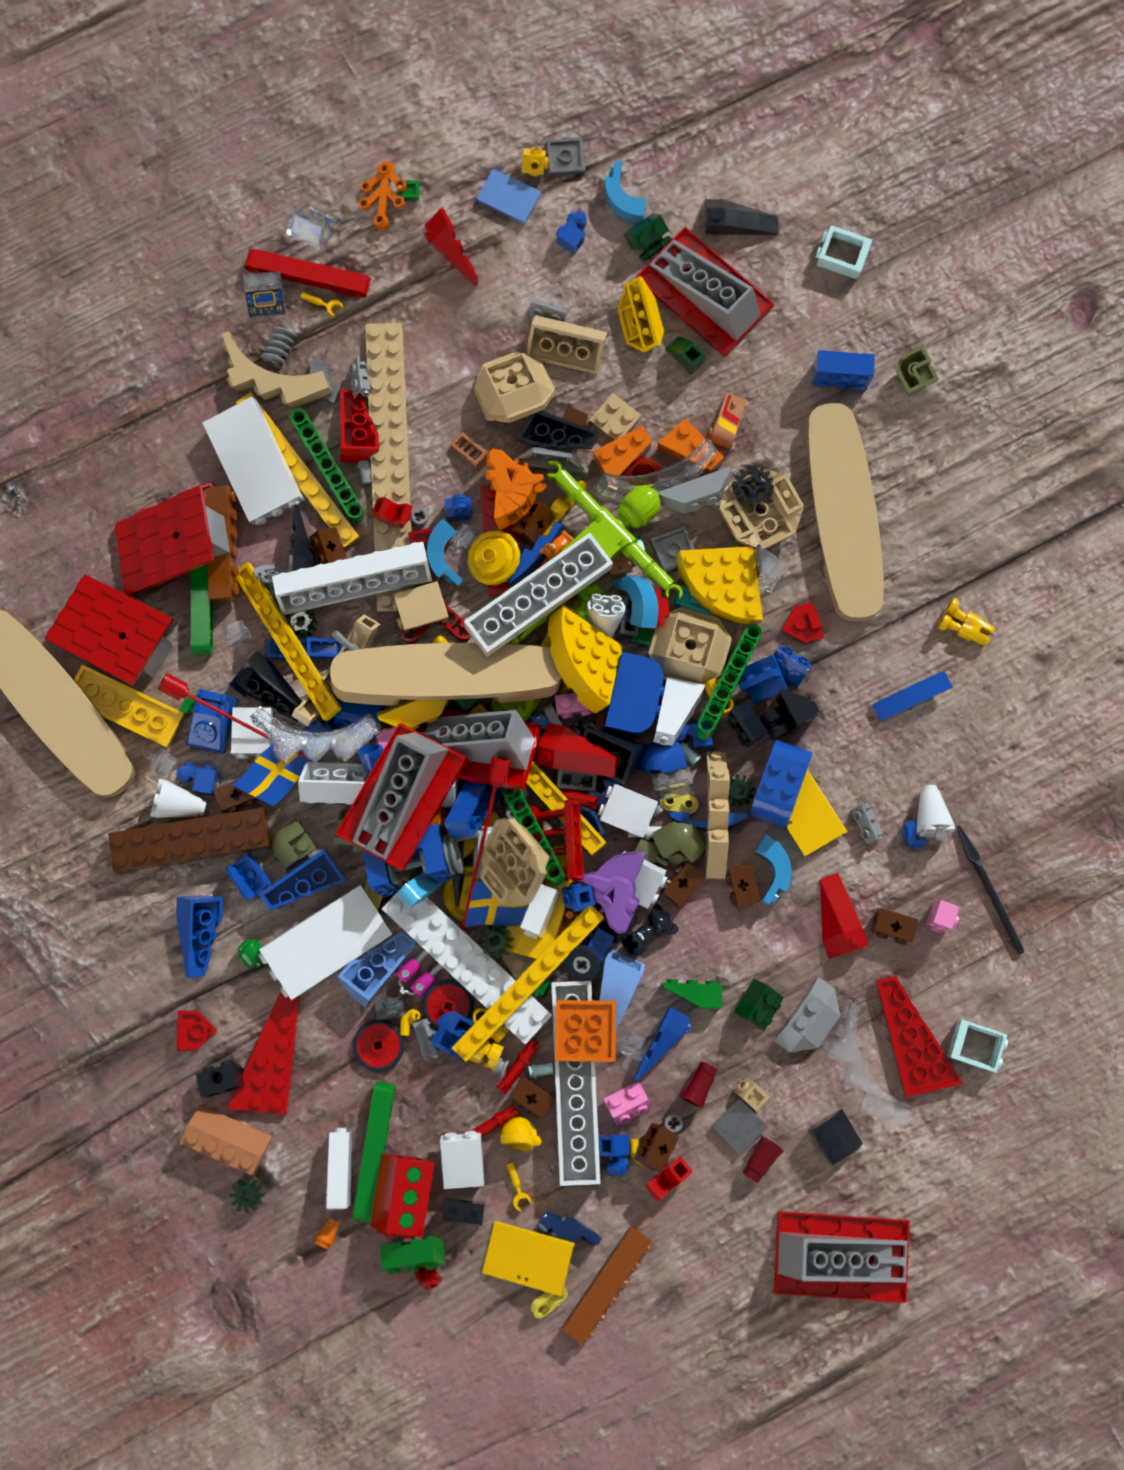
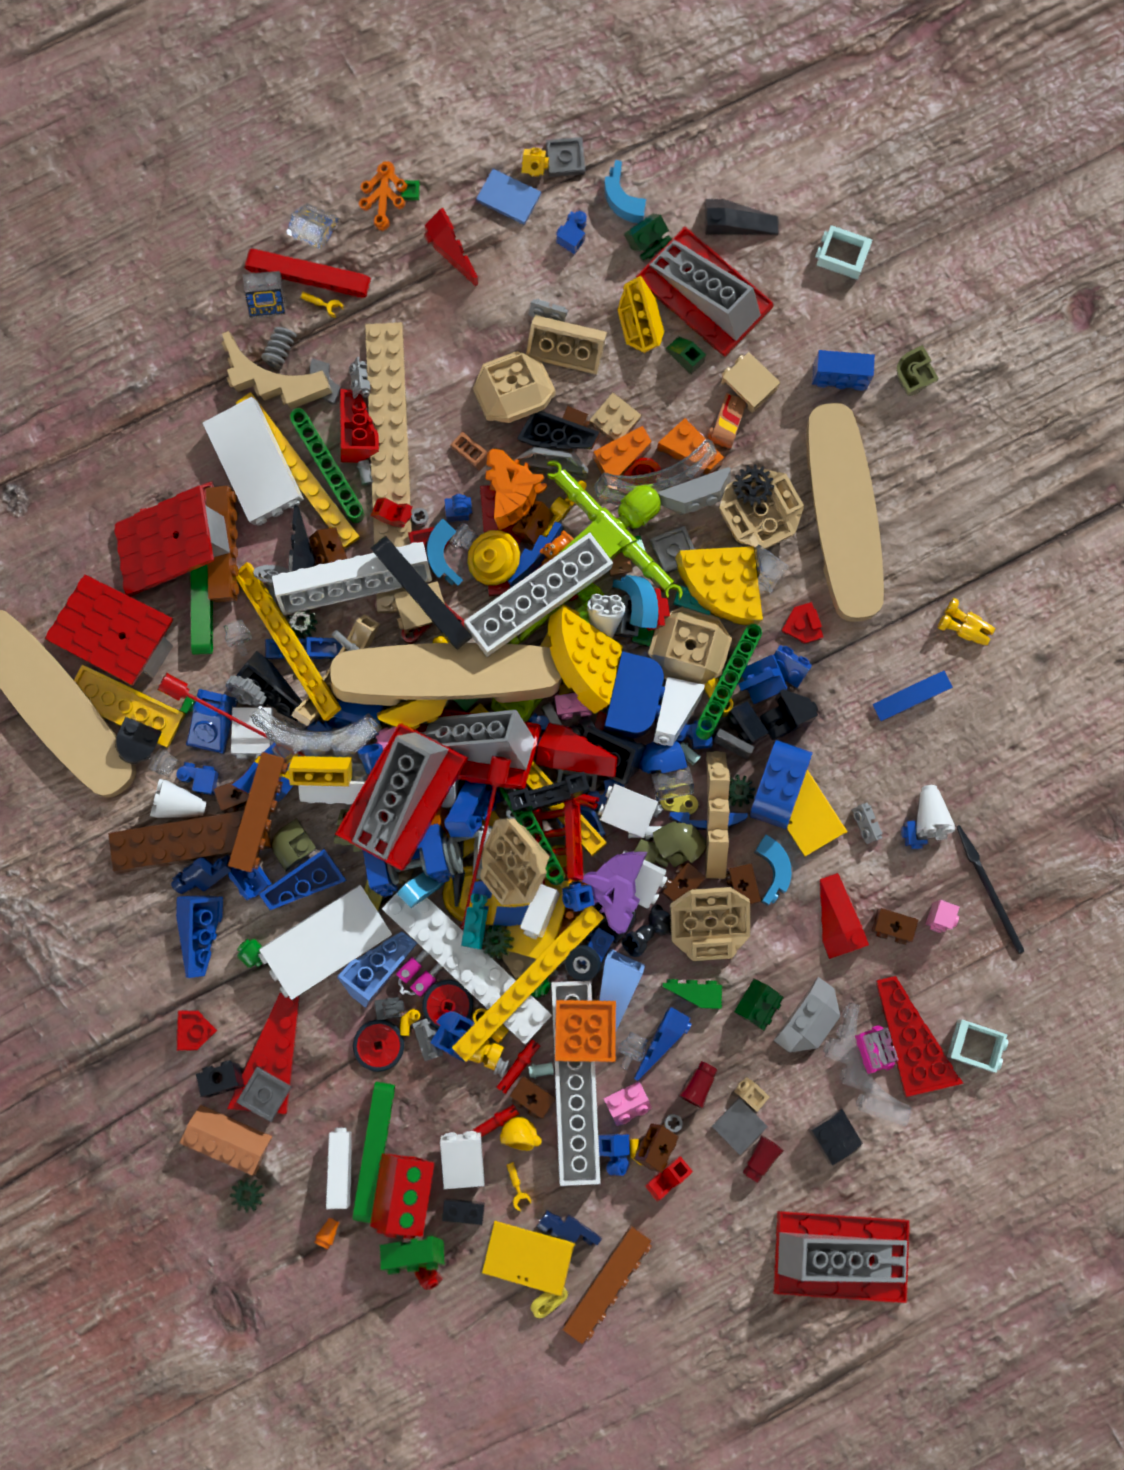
none -> black slope [115,717,162,764]
none -> dark blue plate [171,854,232,894]
none -> light grey gear [225,675,266,708]
none -> dark orange brick [228,752,289,872]
none -> flat silver tile [237,1067,292,1122]
none -> yellow brick [288,756,353,786]
none -> black beam [371,536,472,650]
none -> teal plate [461,893,488,949]
none -> black slope [508,772,590,812]
none -> tan piece [670,887,750,961]
none -> flat silver tile [713,729,754,759]
none -> tan panel [721,352,780,413]
none -> piece [855,1025,899,1074]

